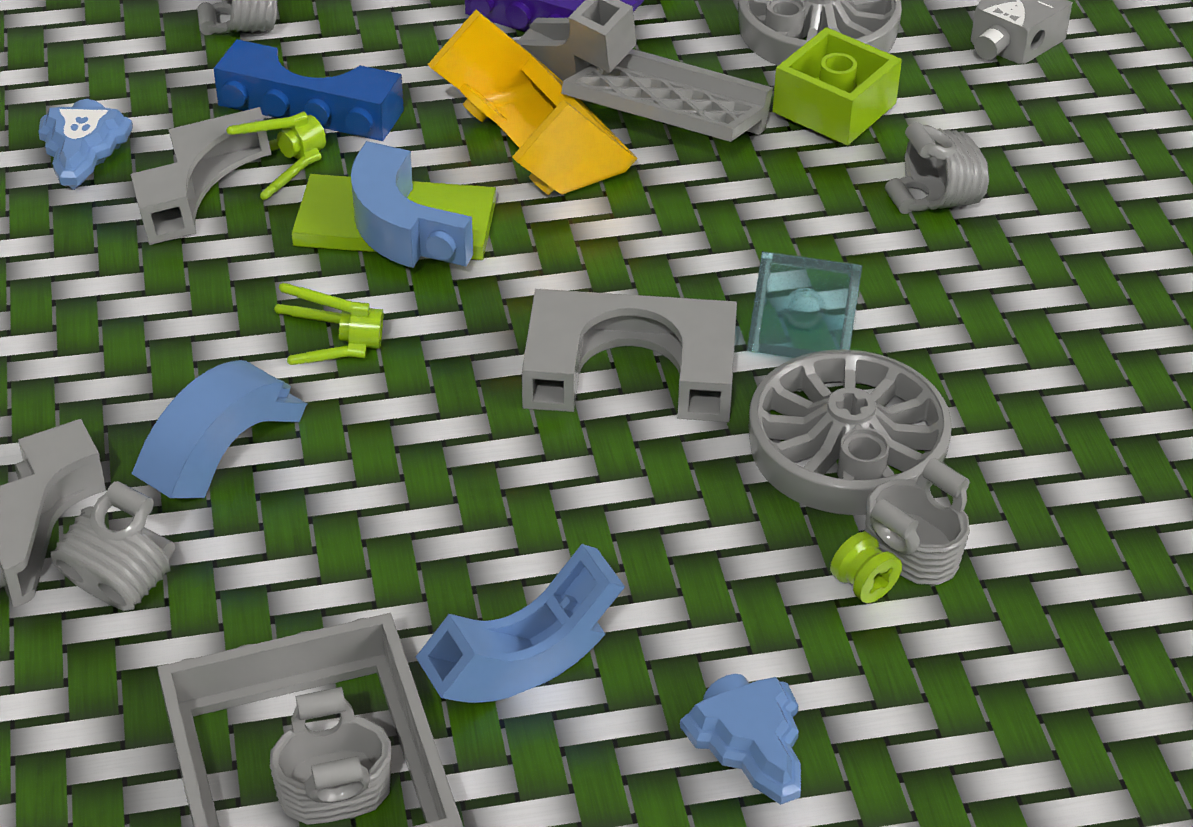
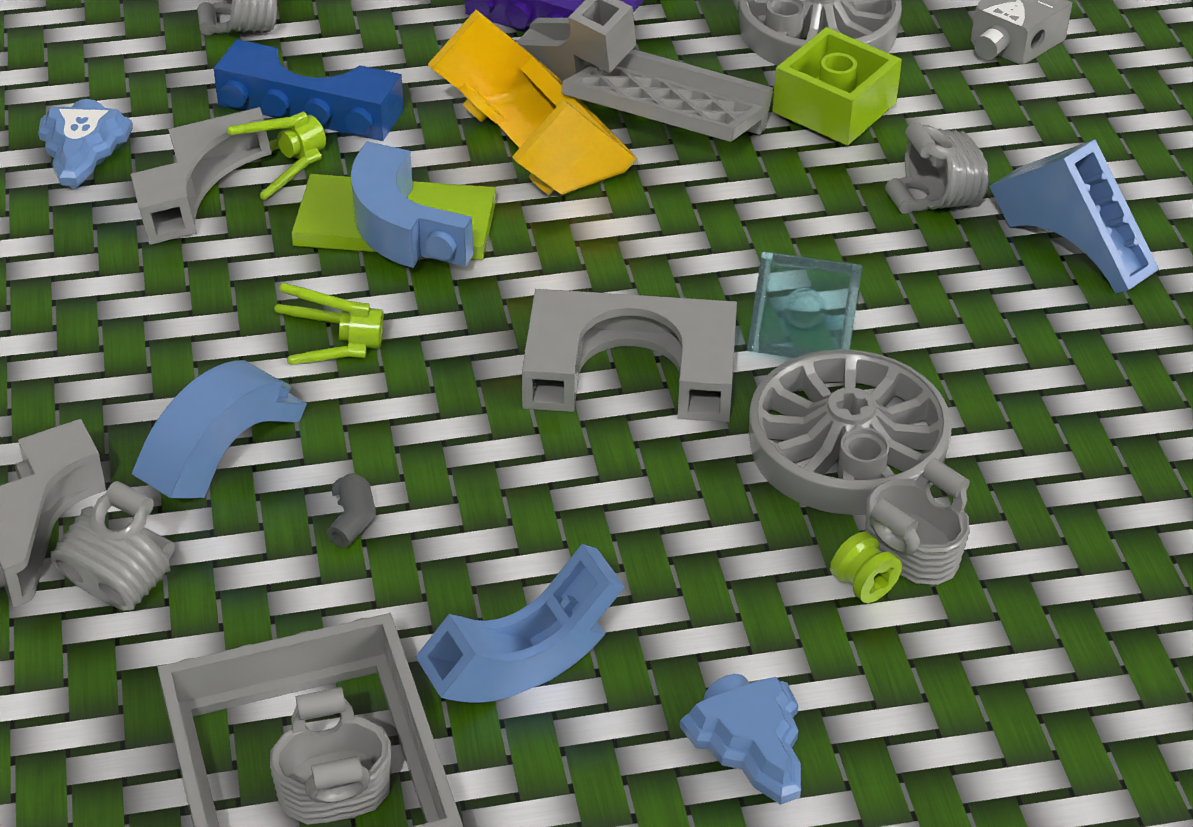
none -> dark grey arm [326,473,376,548]
none -> medium blue arch [989,139,1159,294]

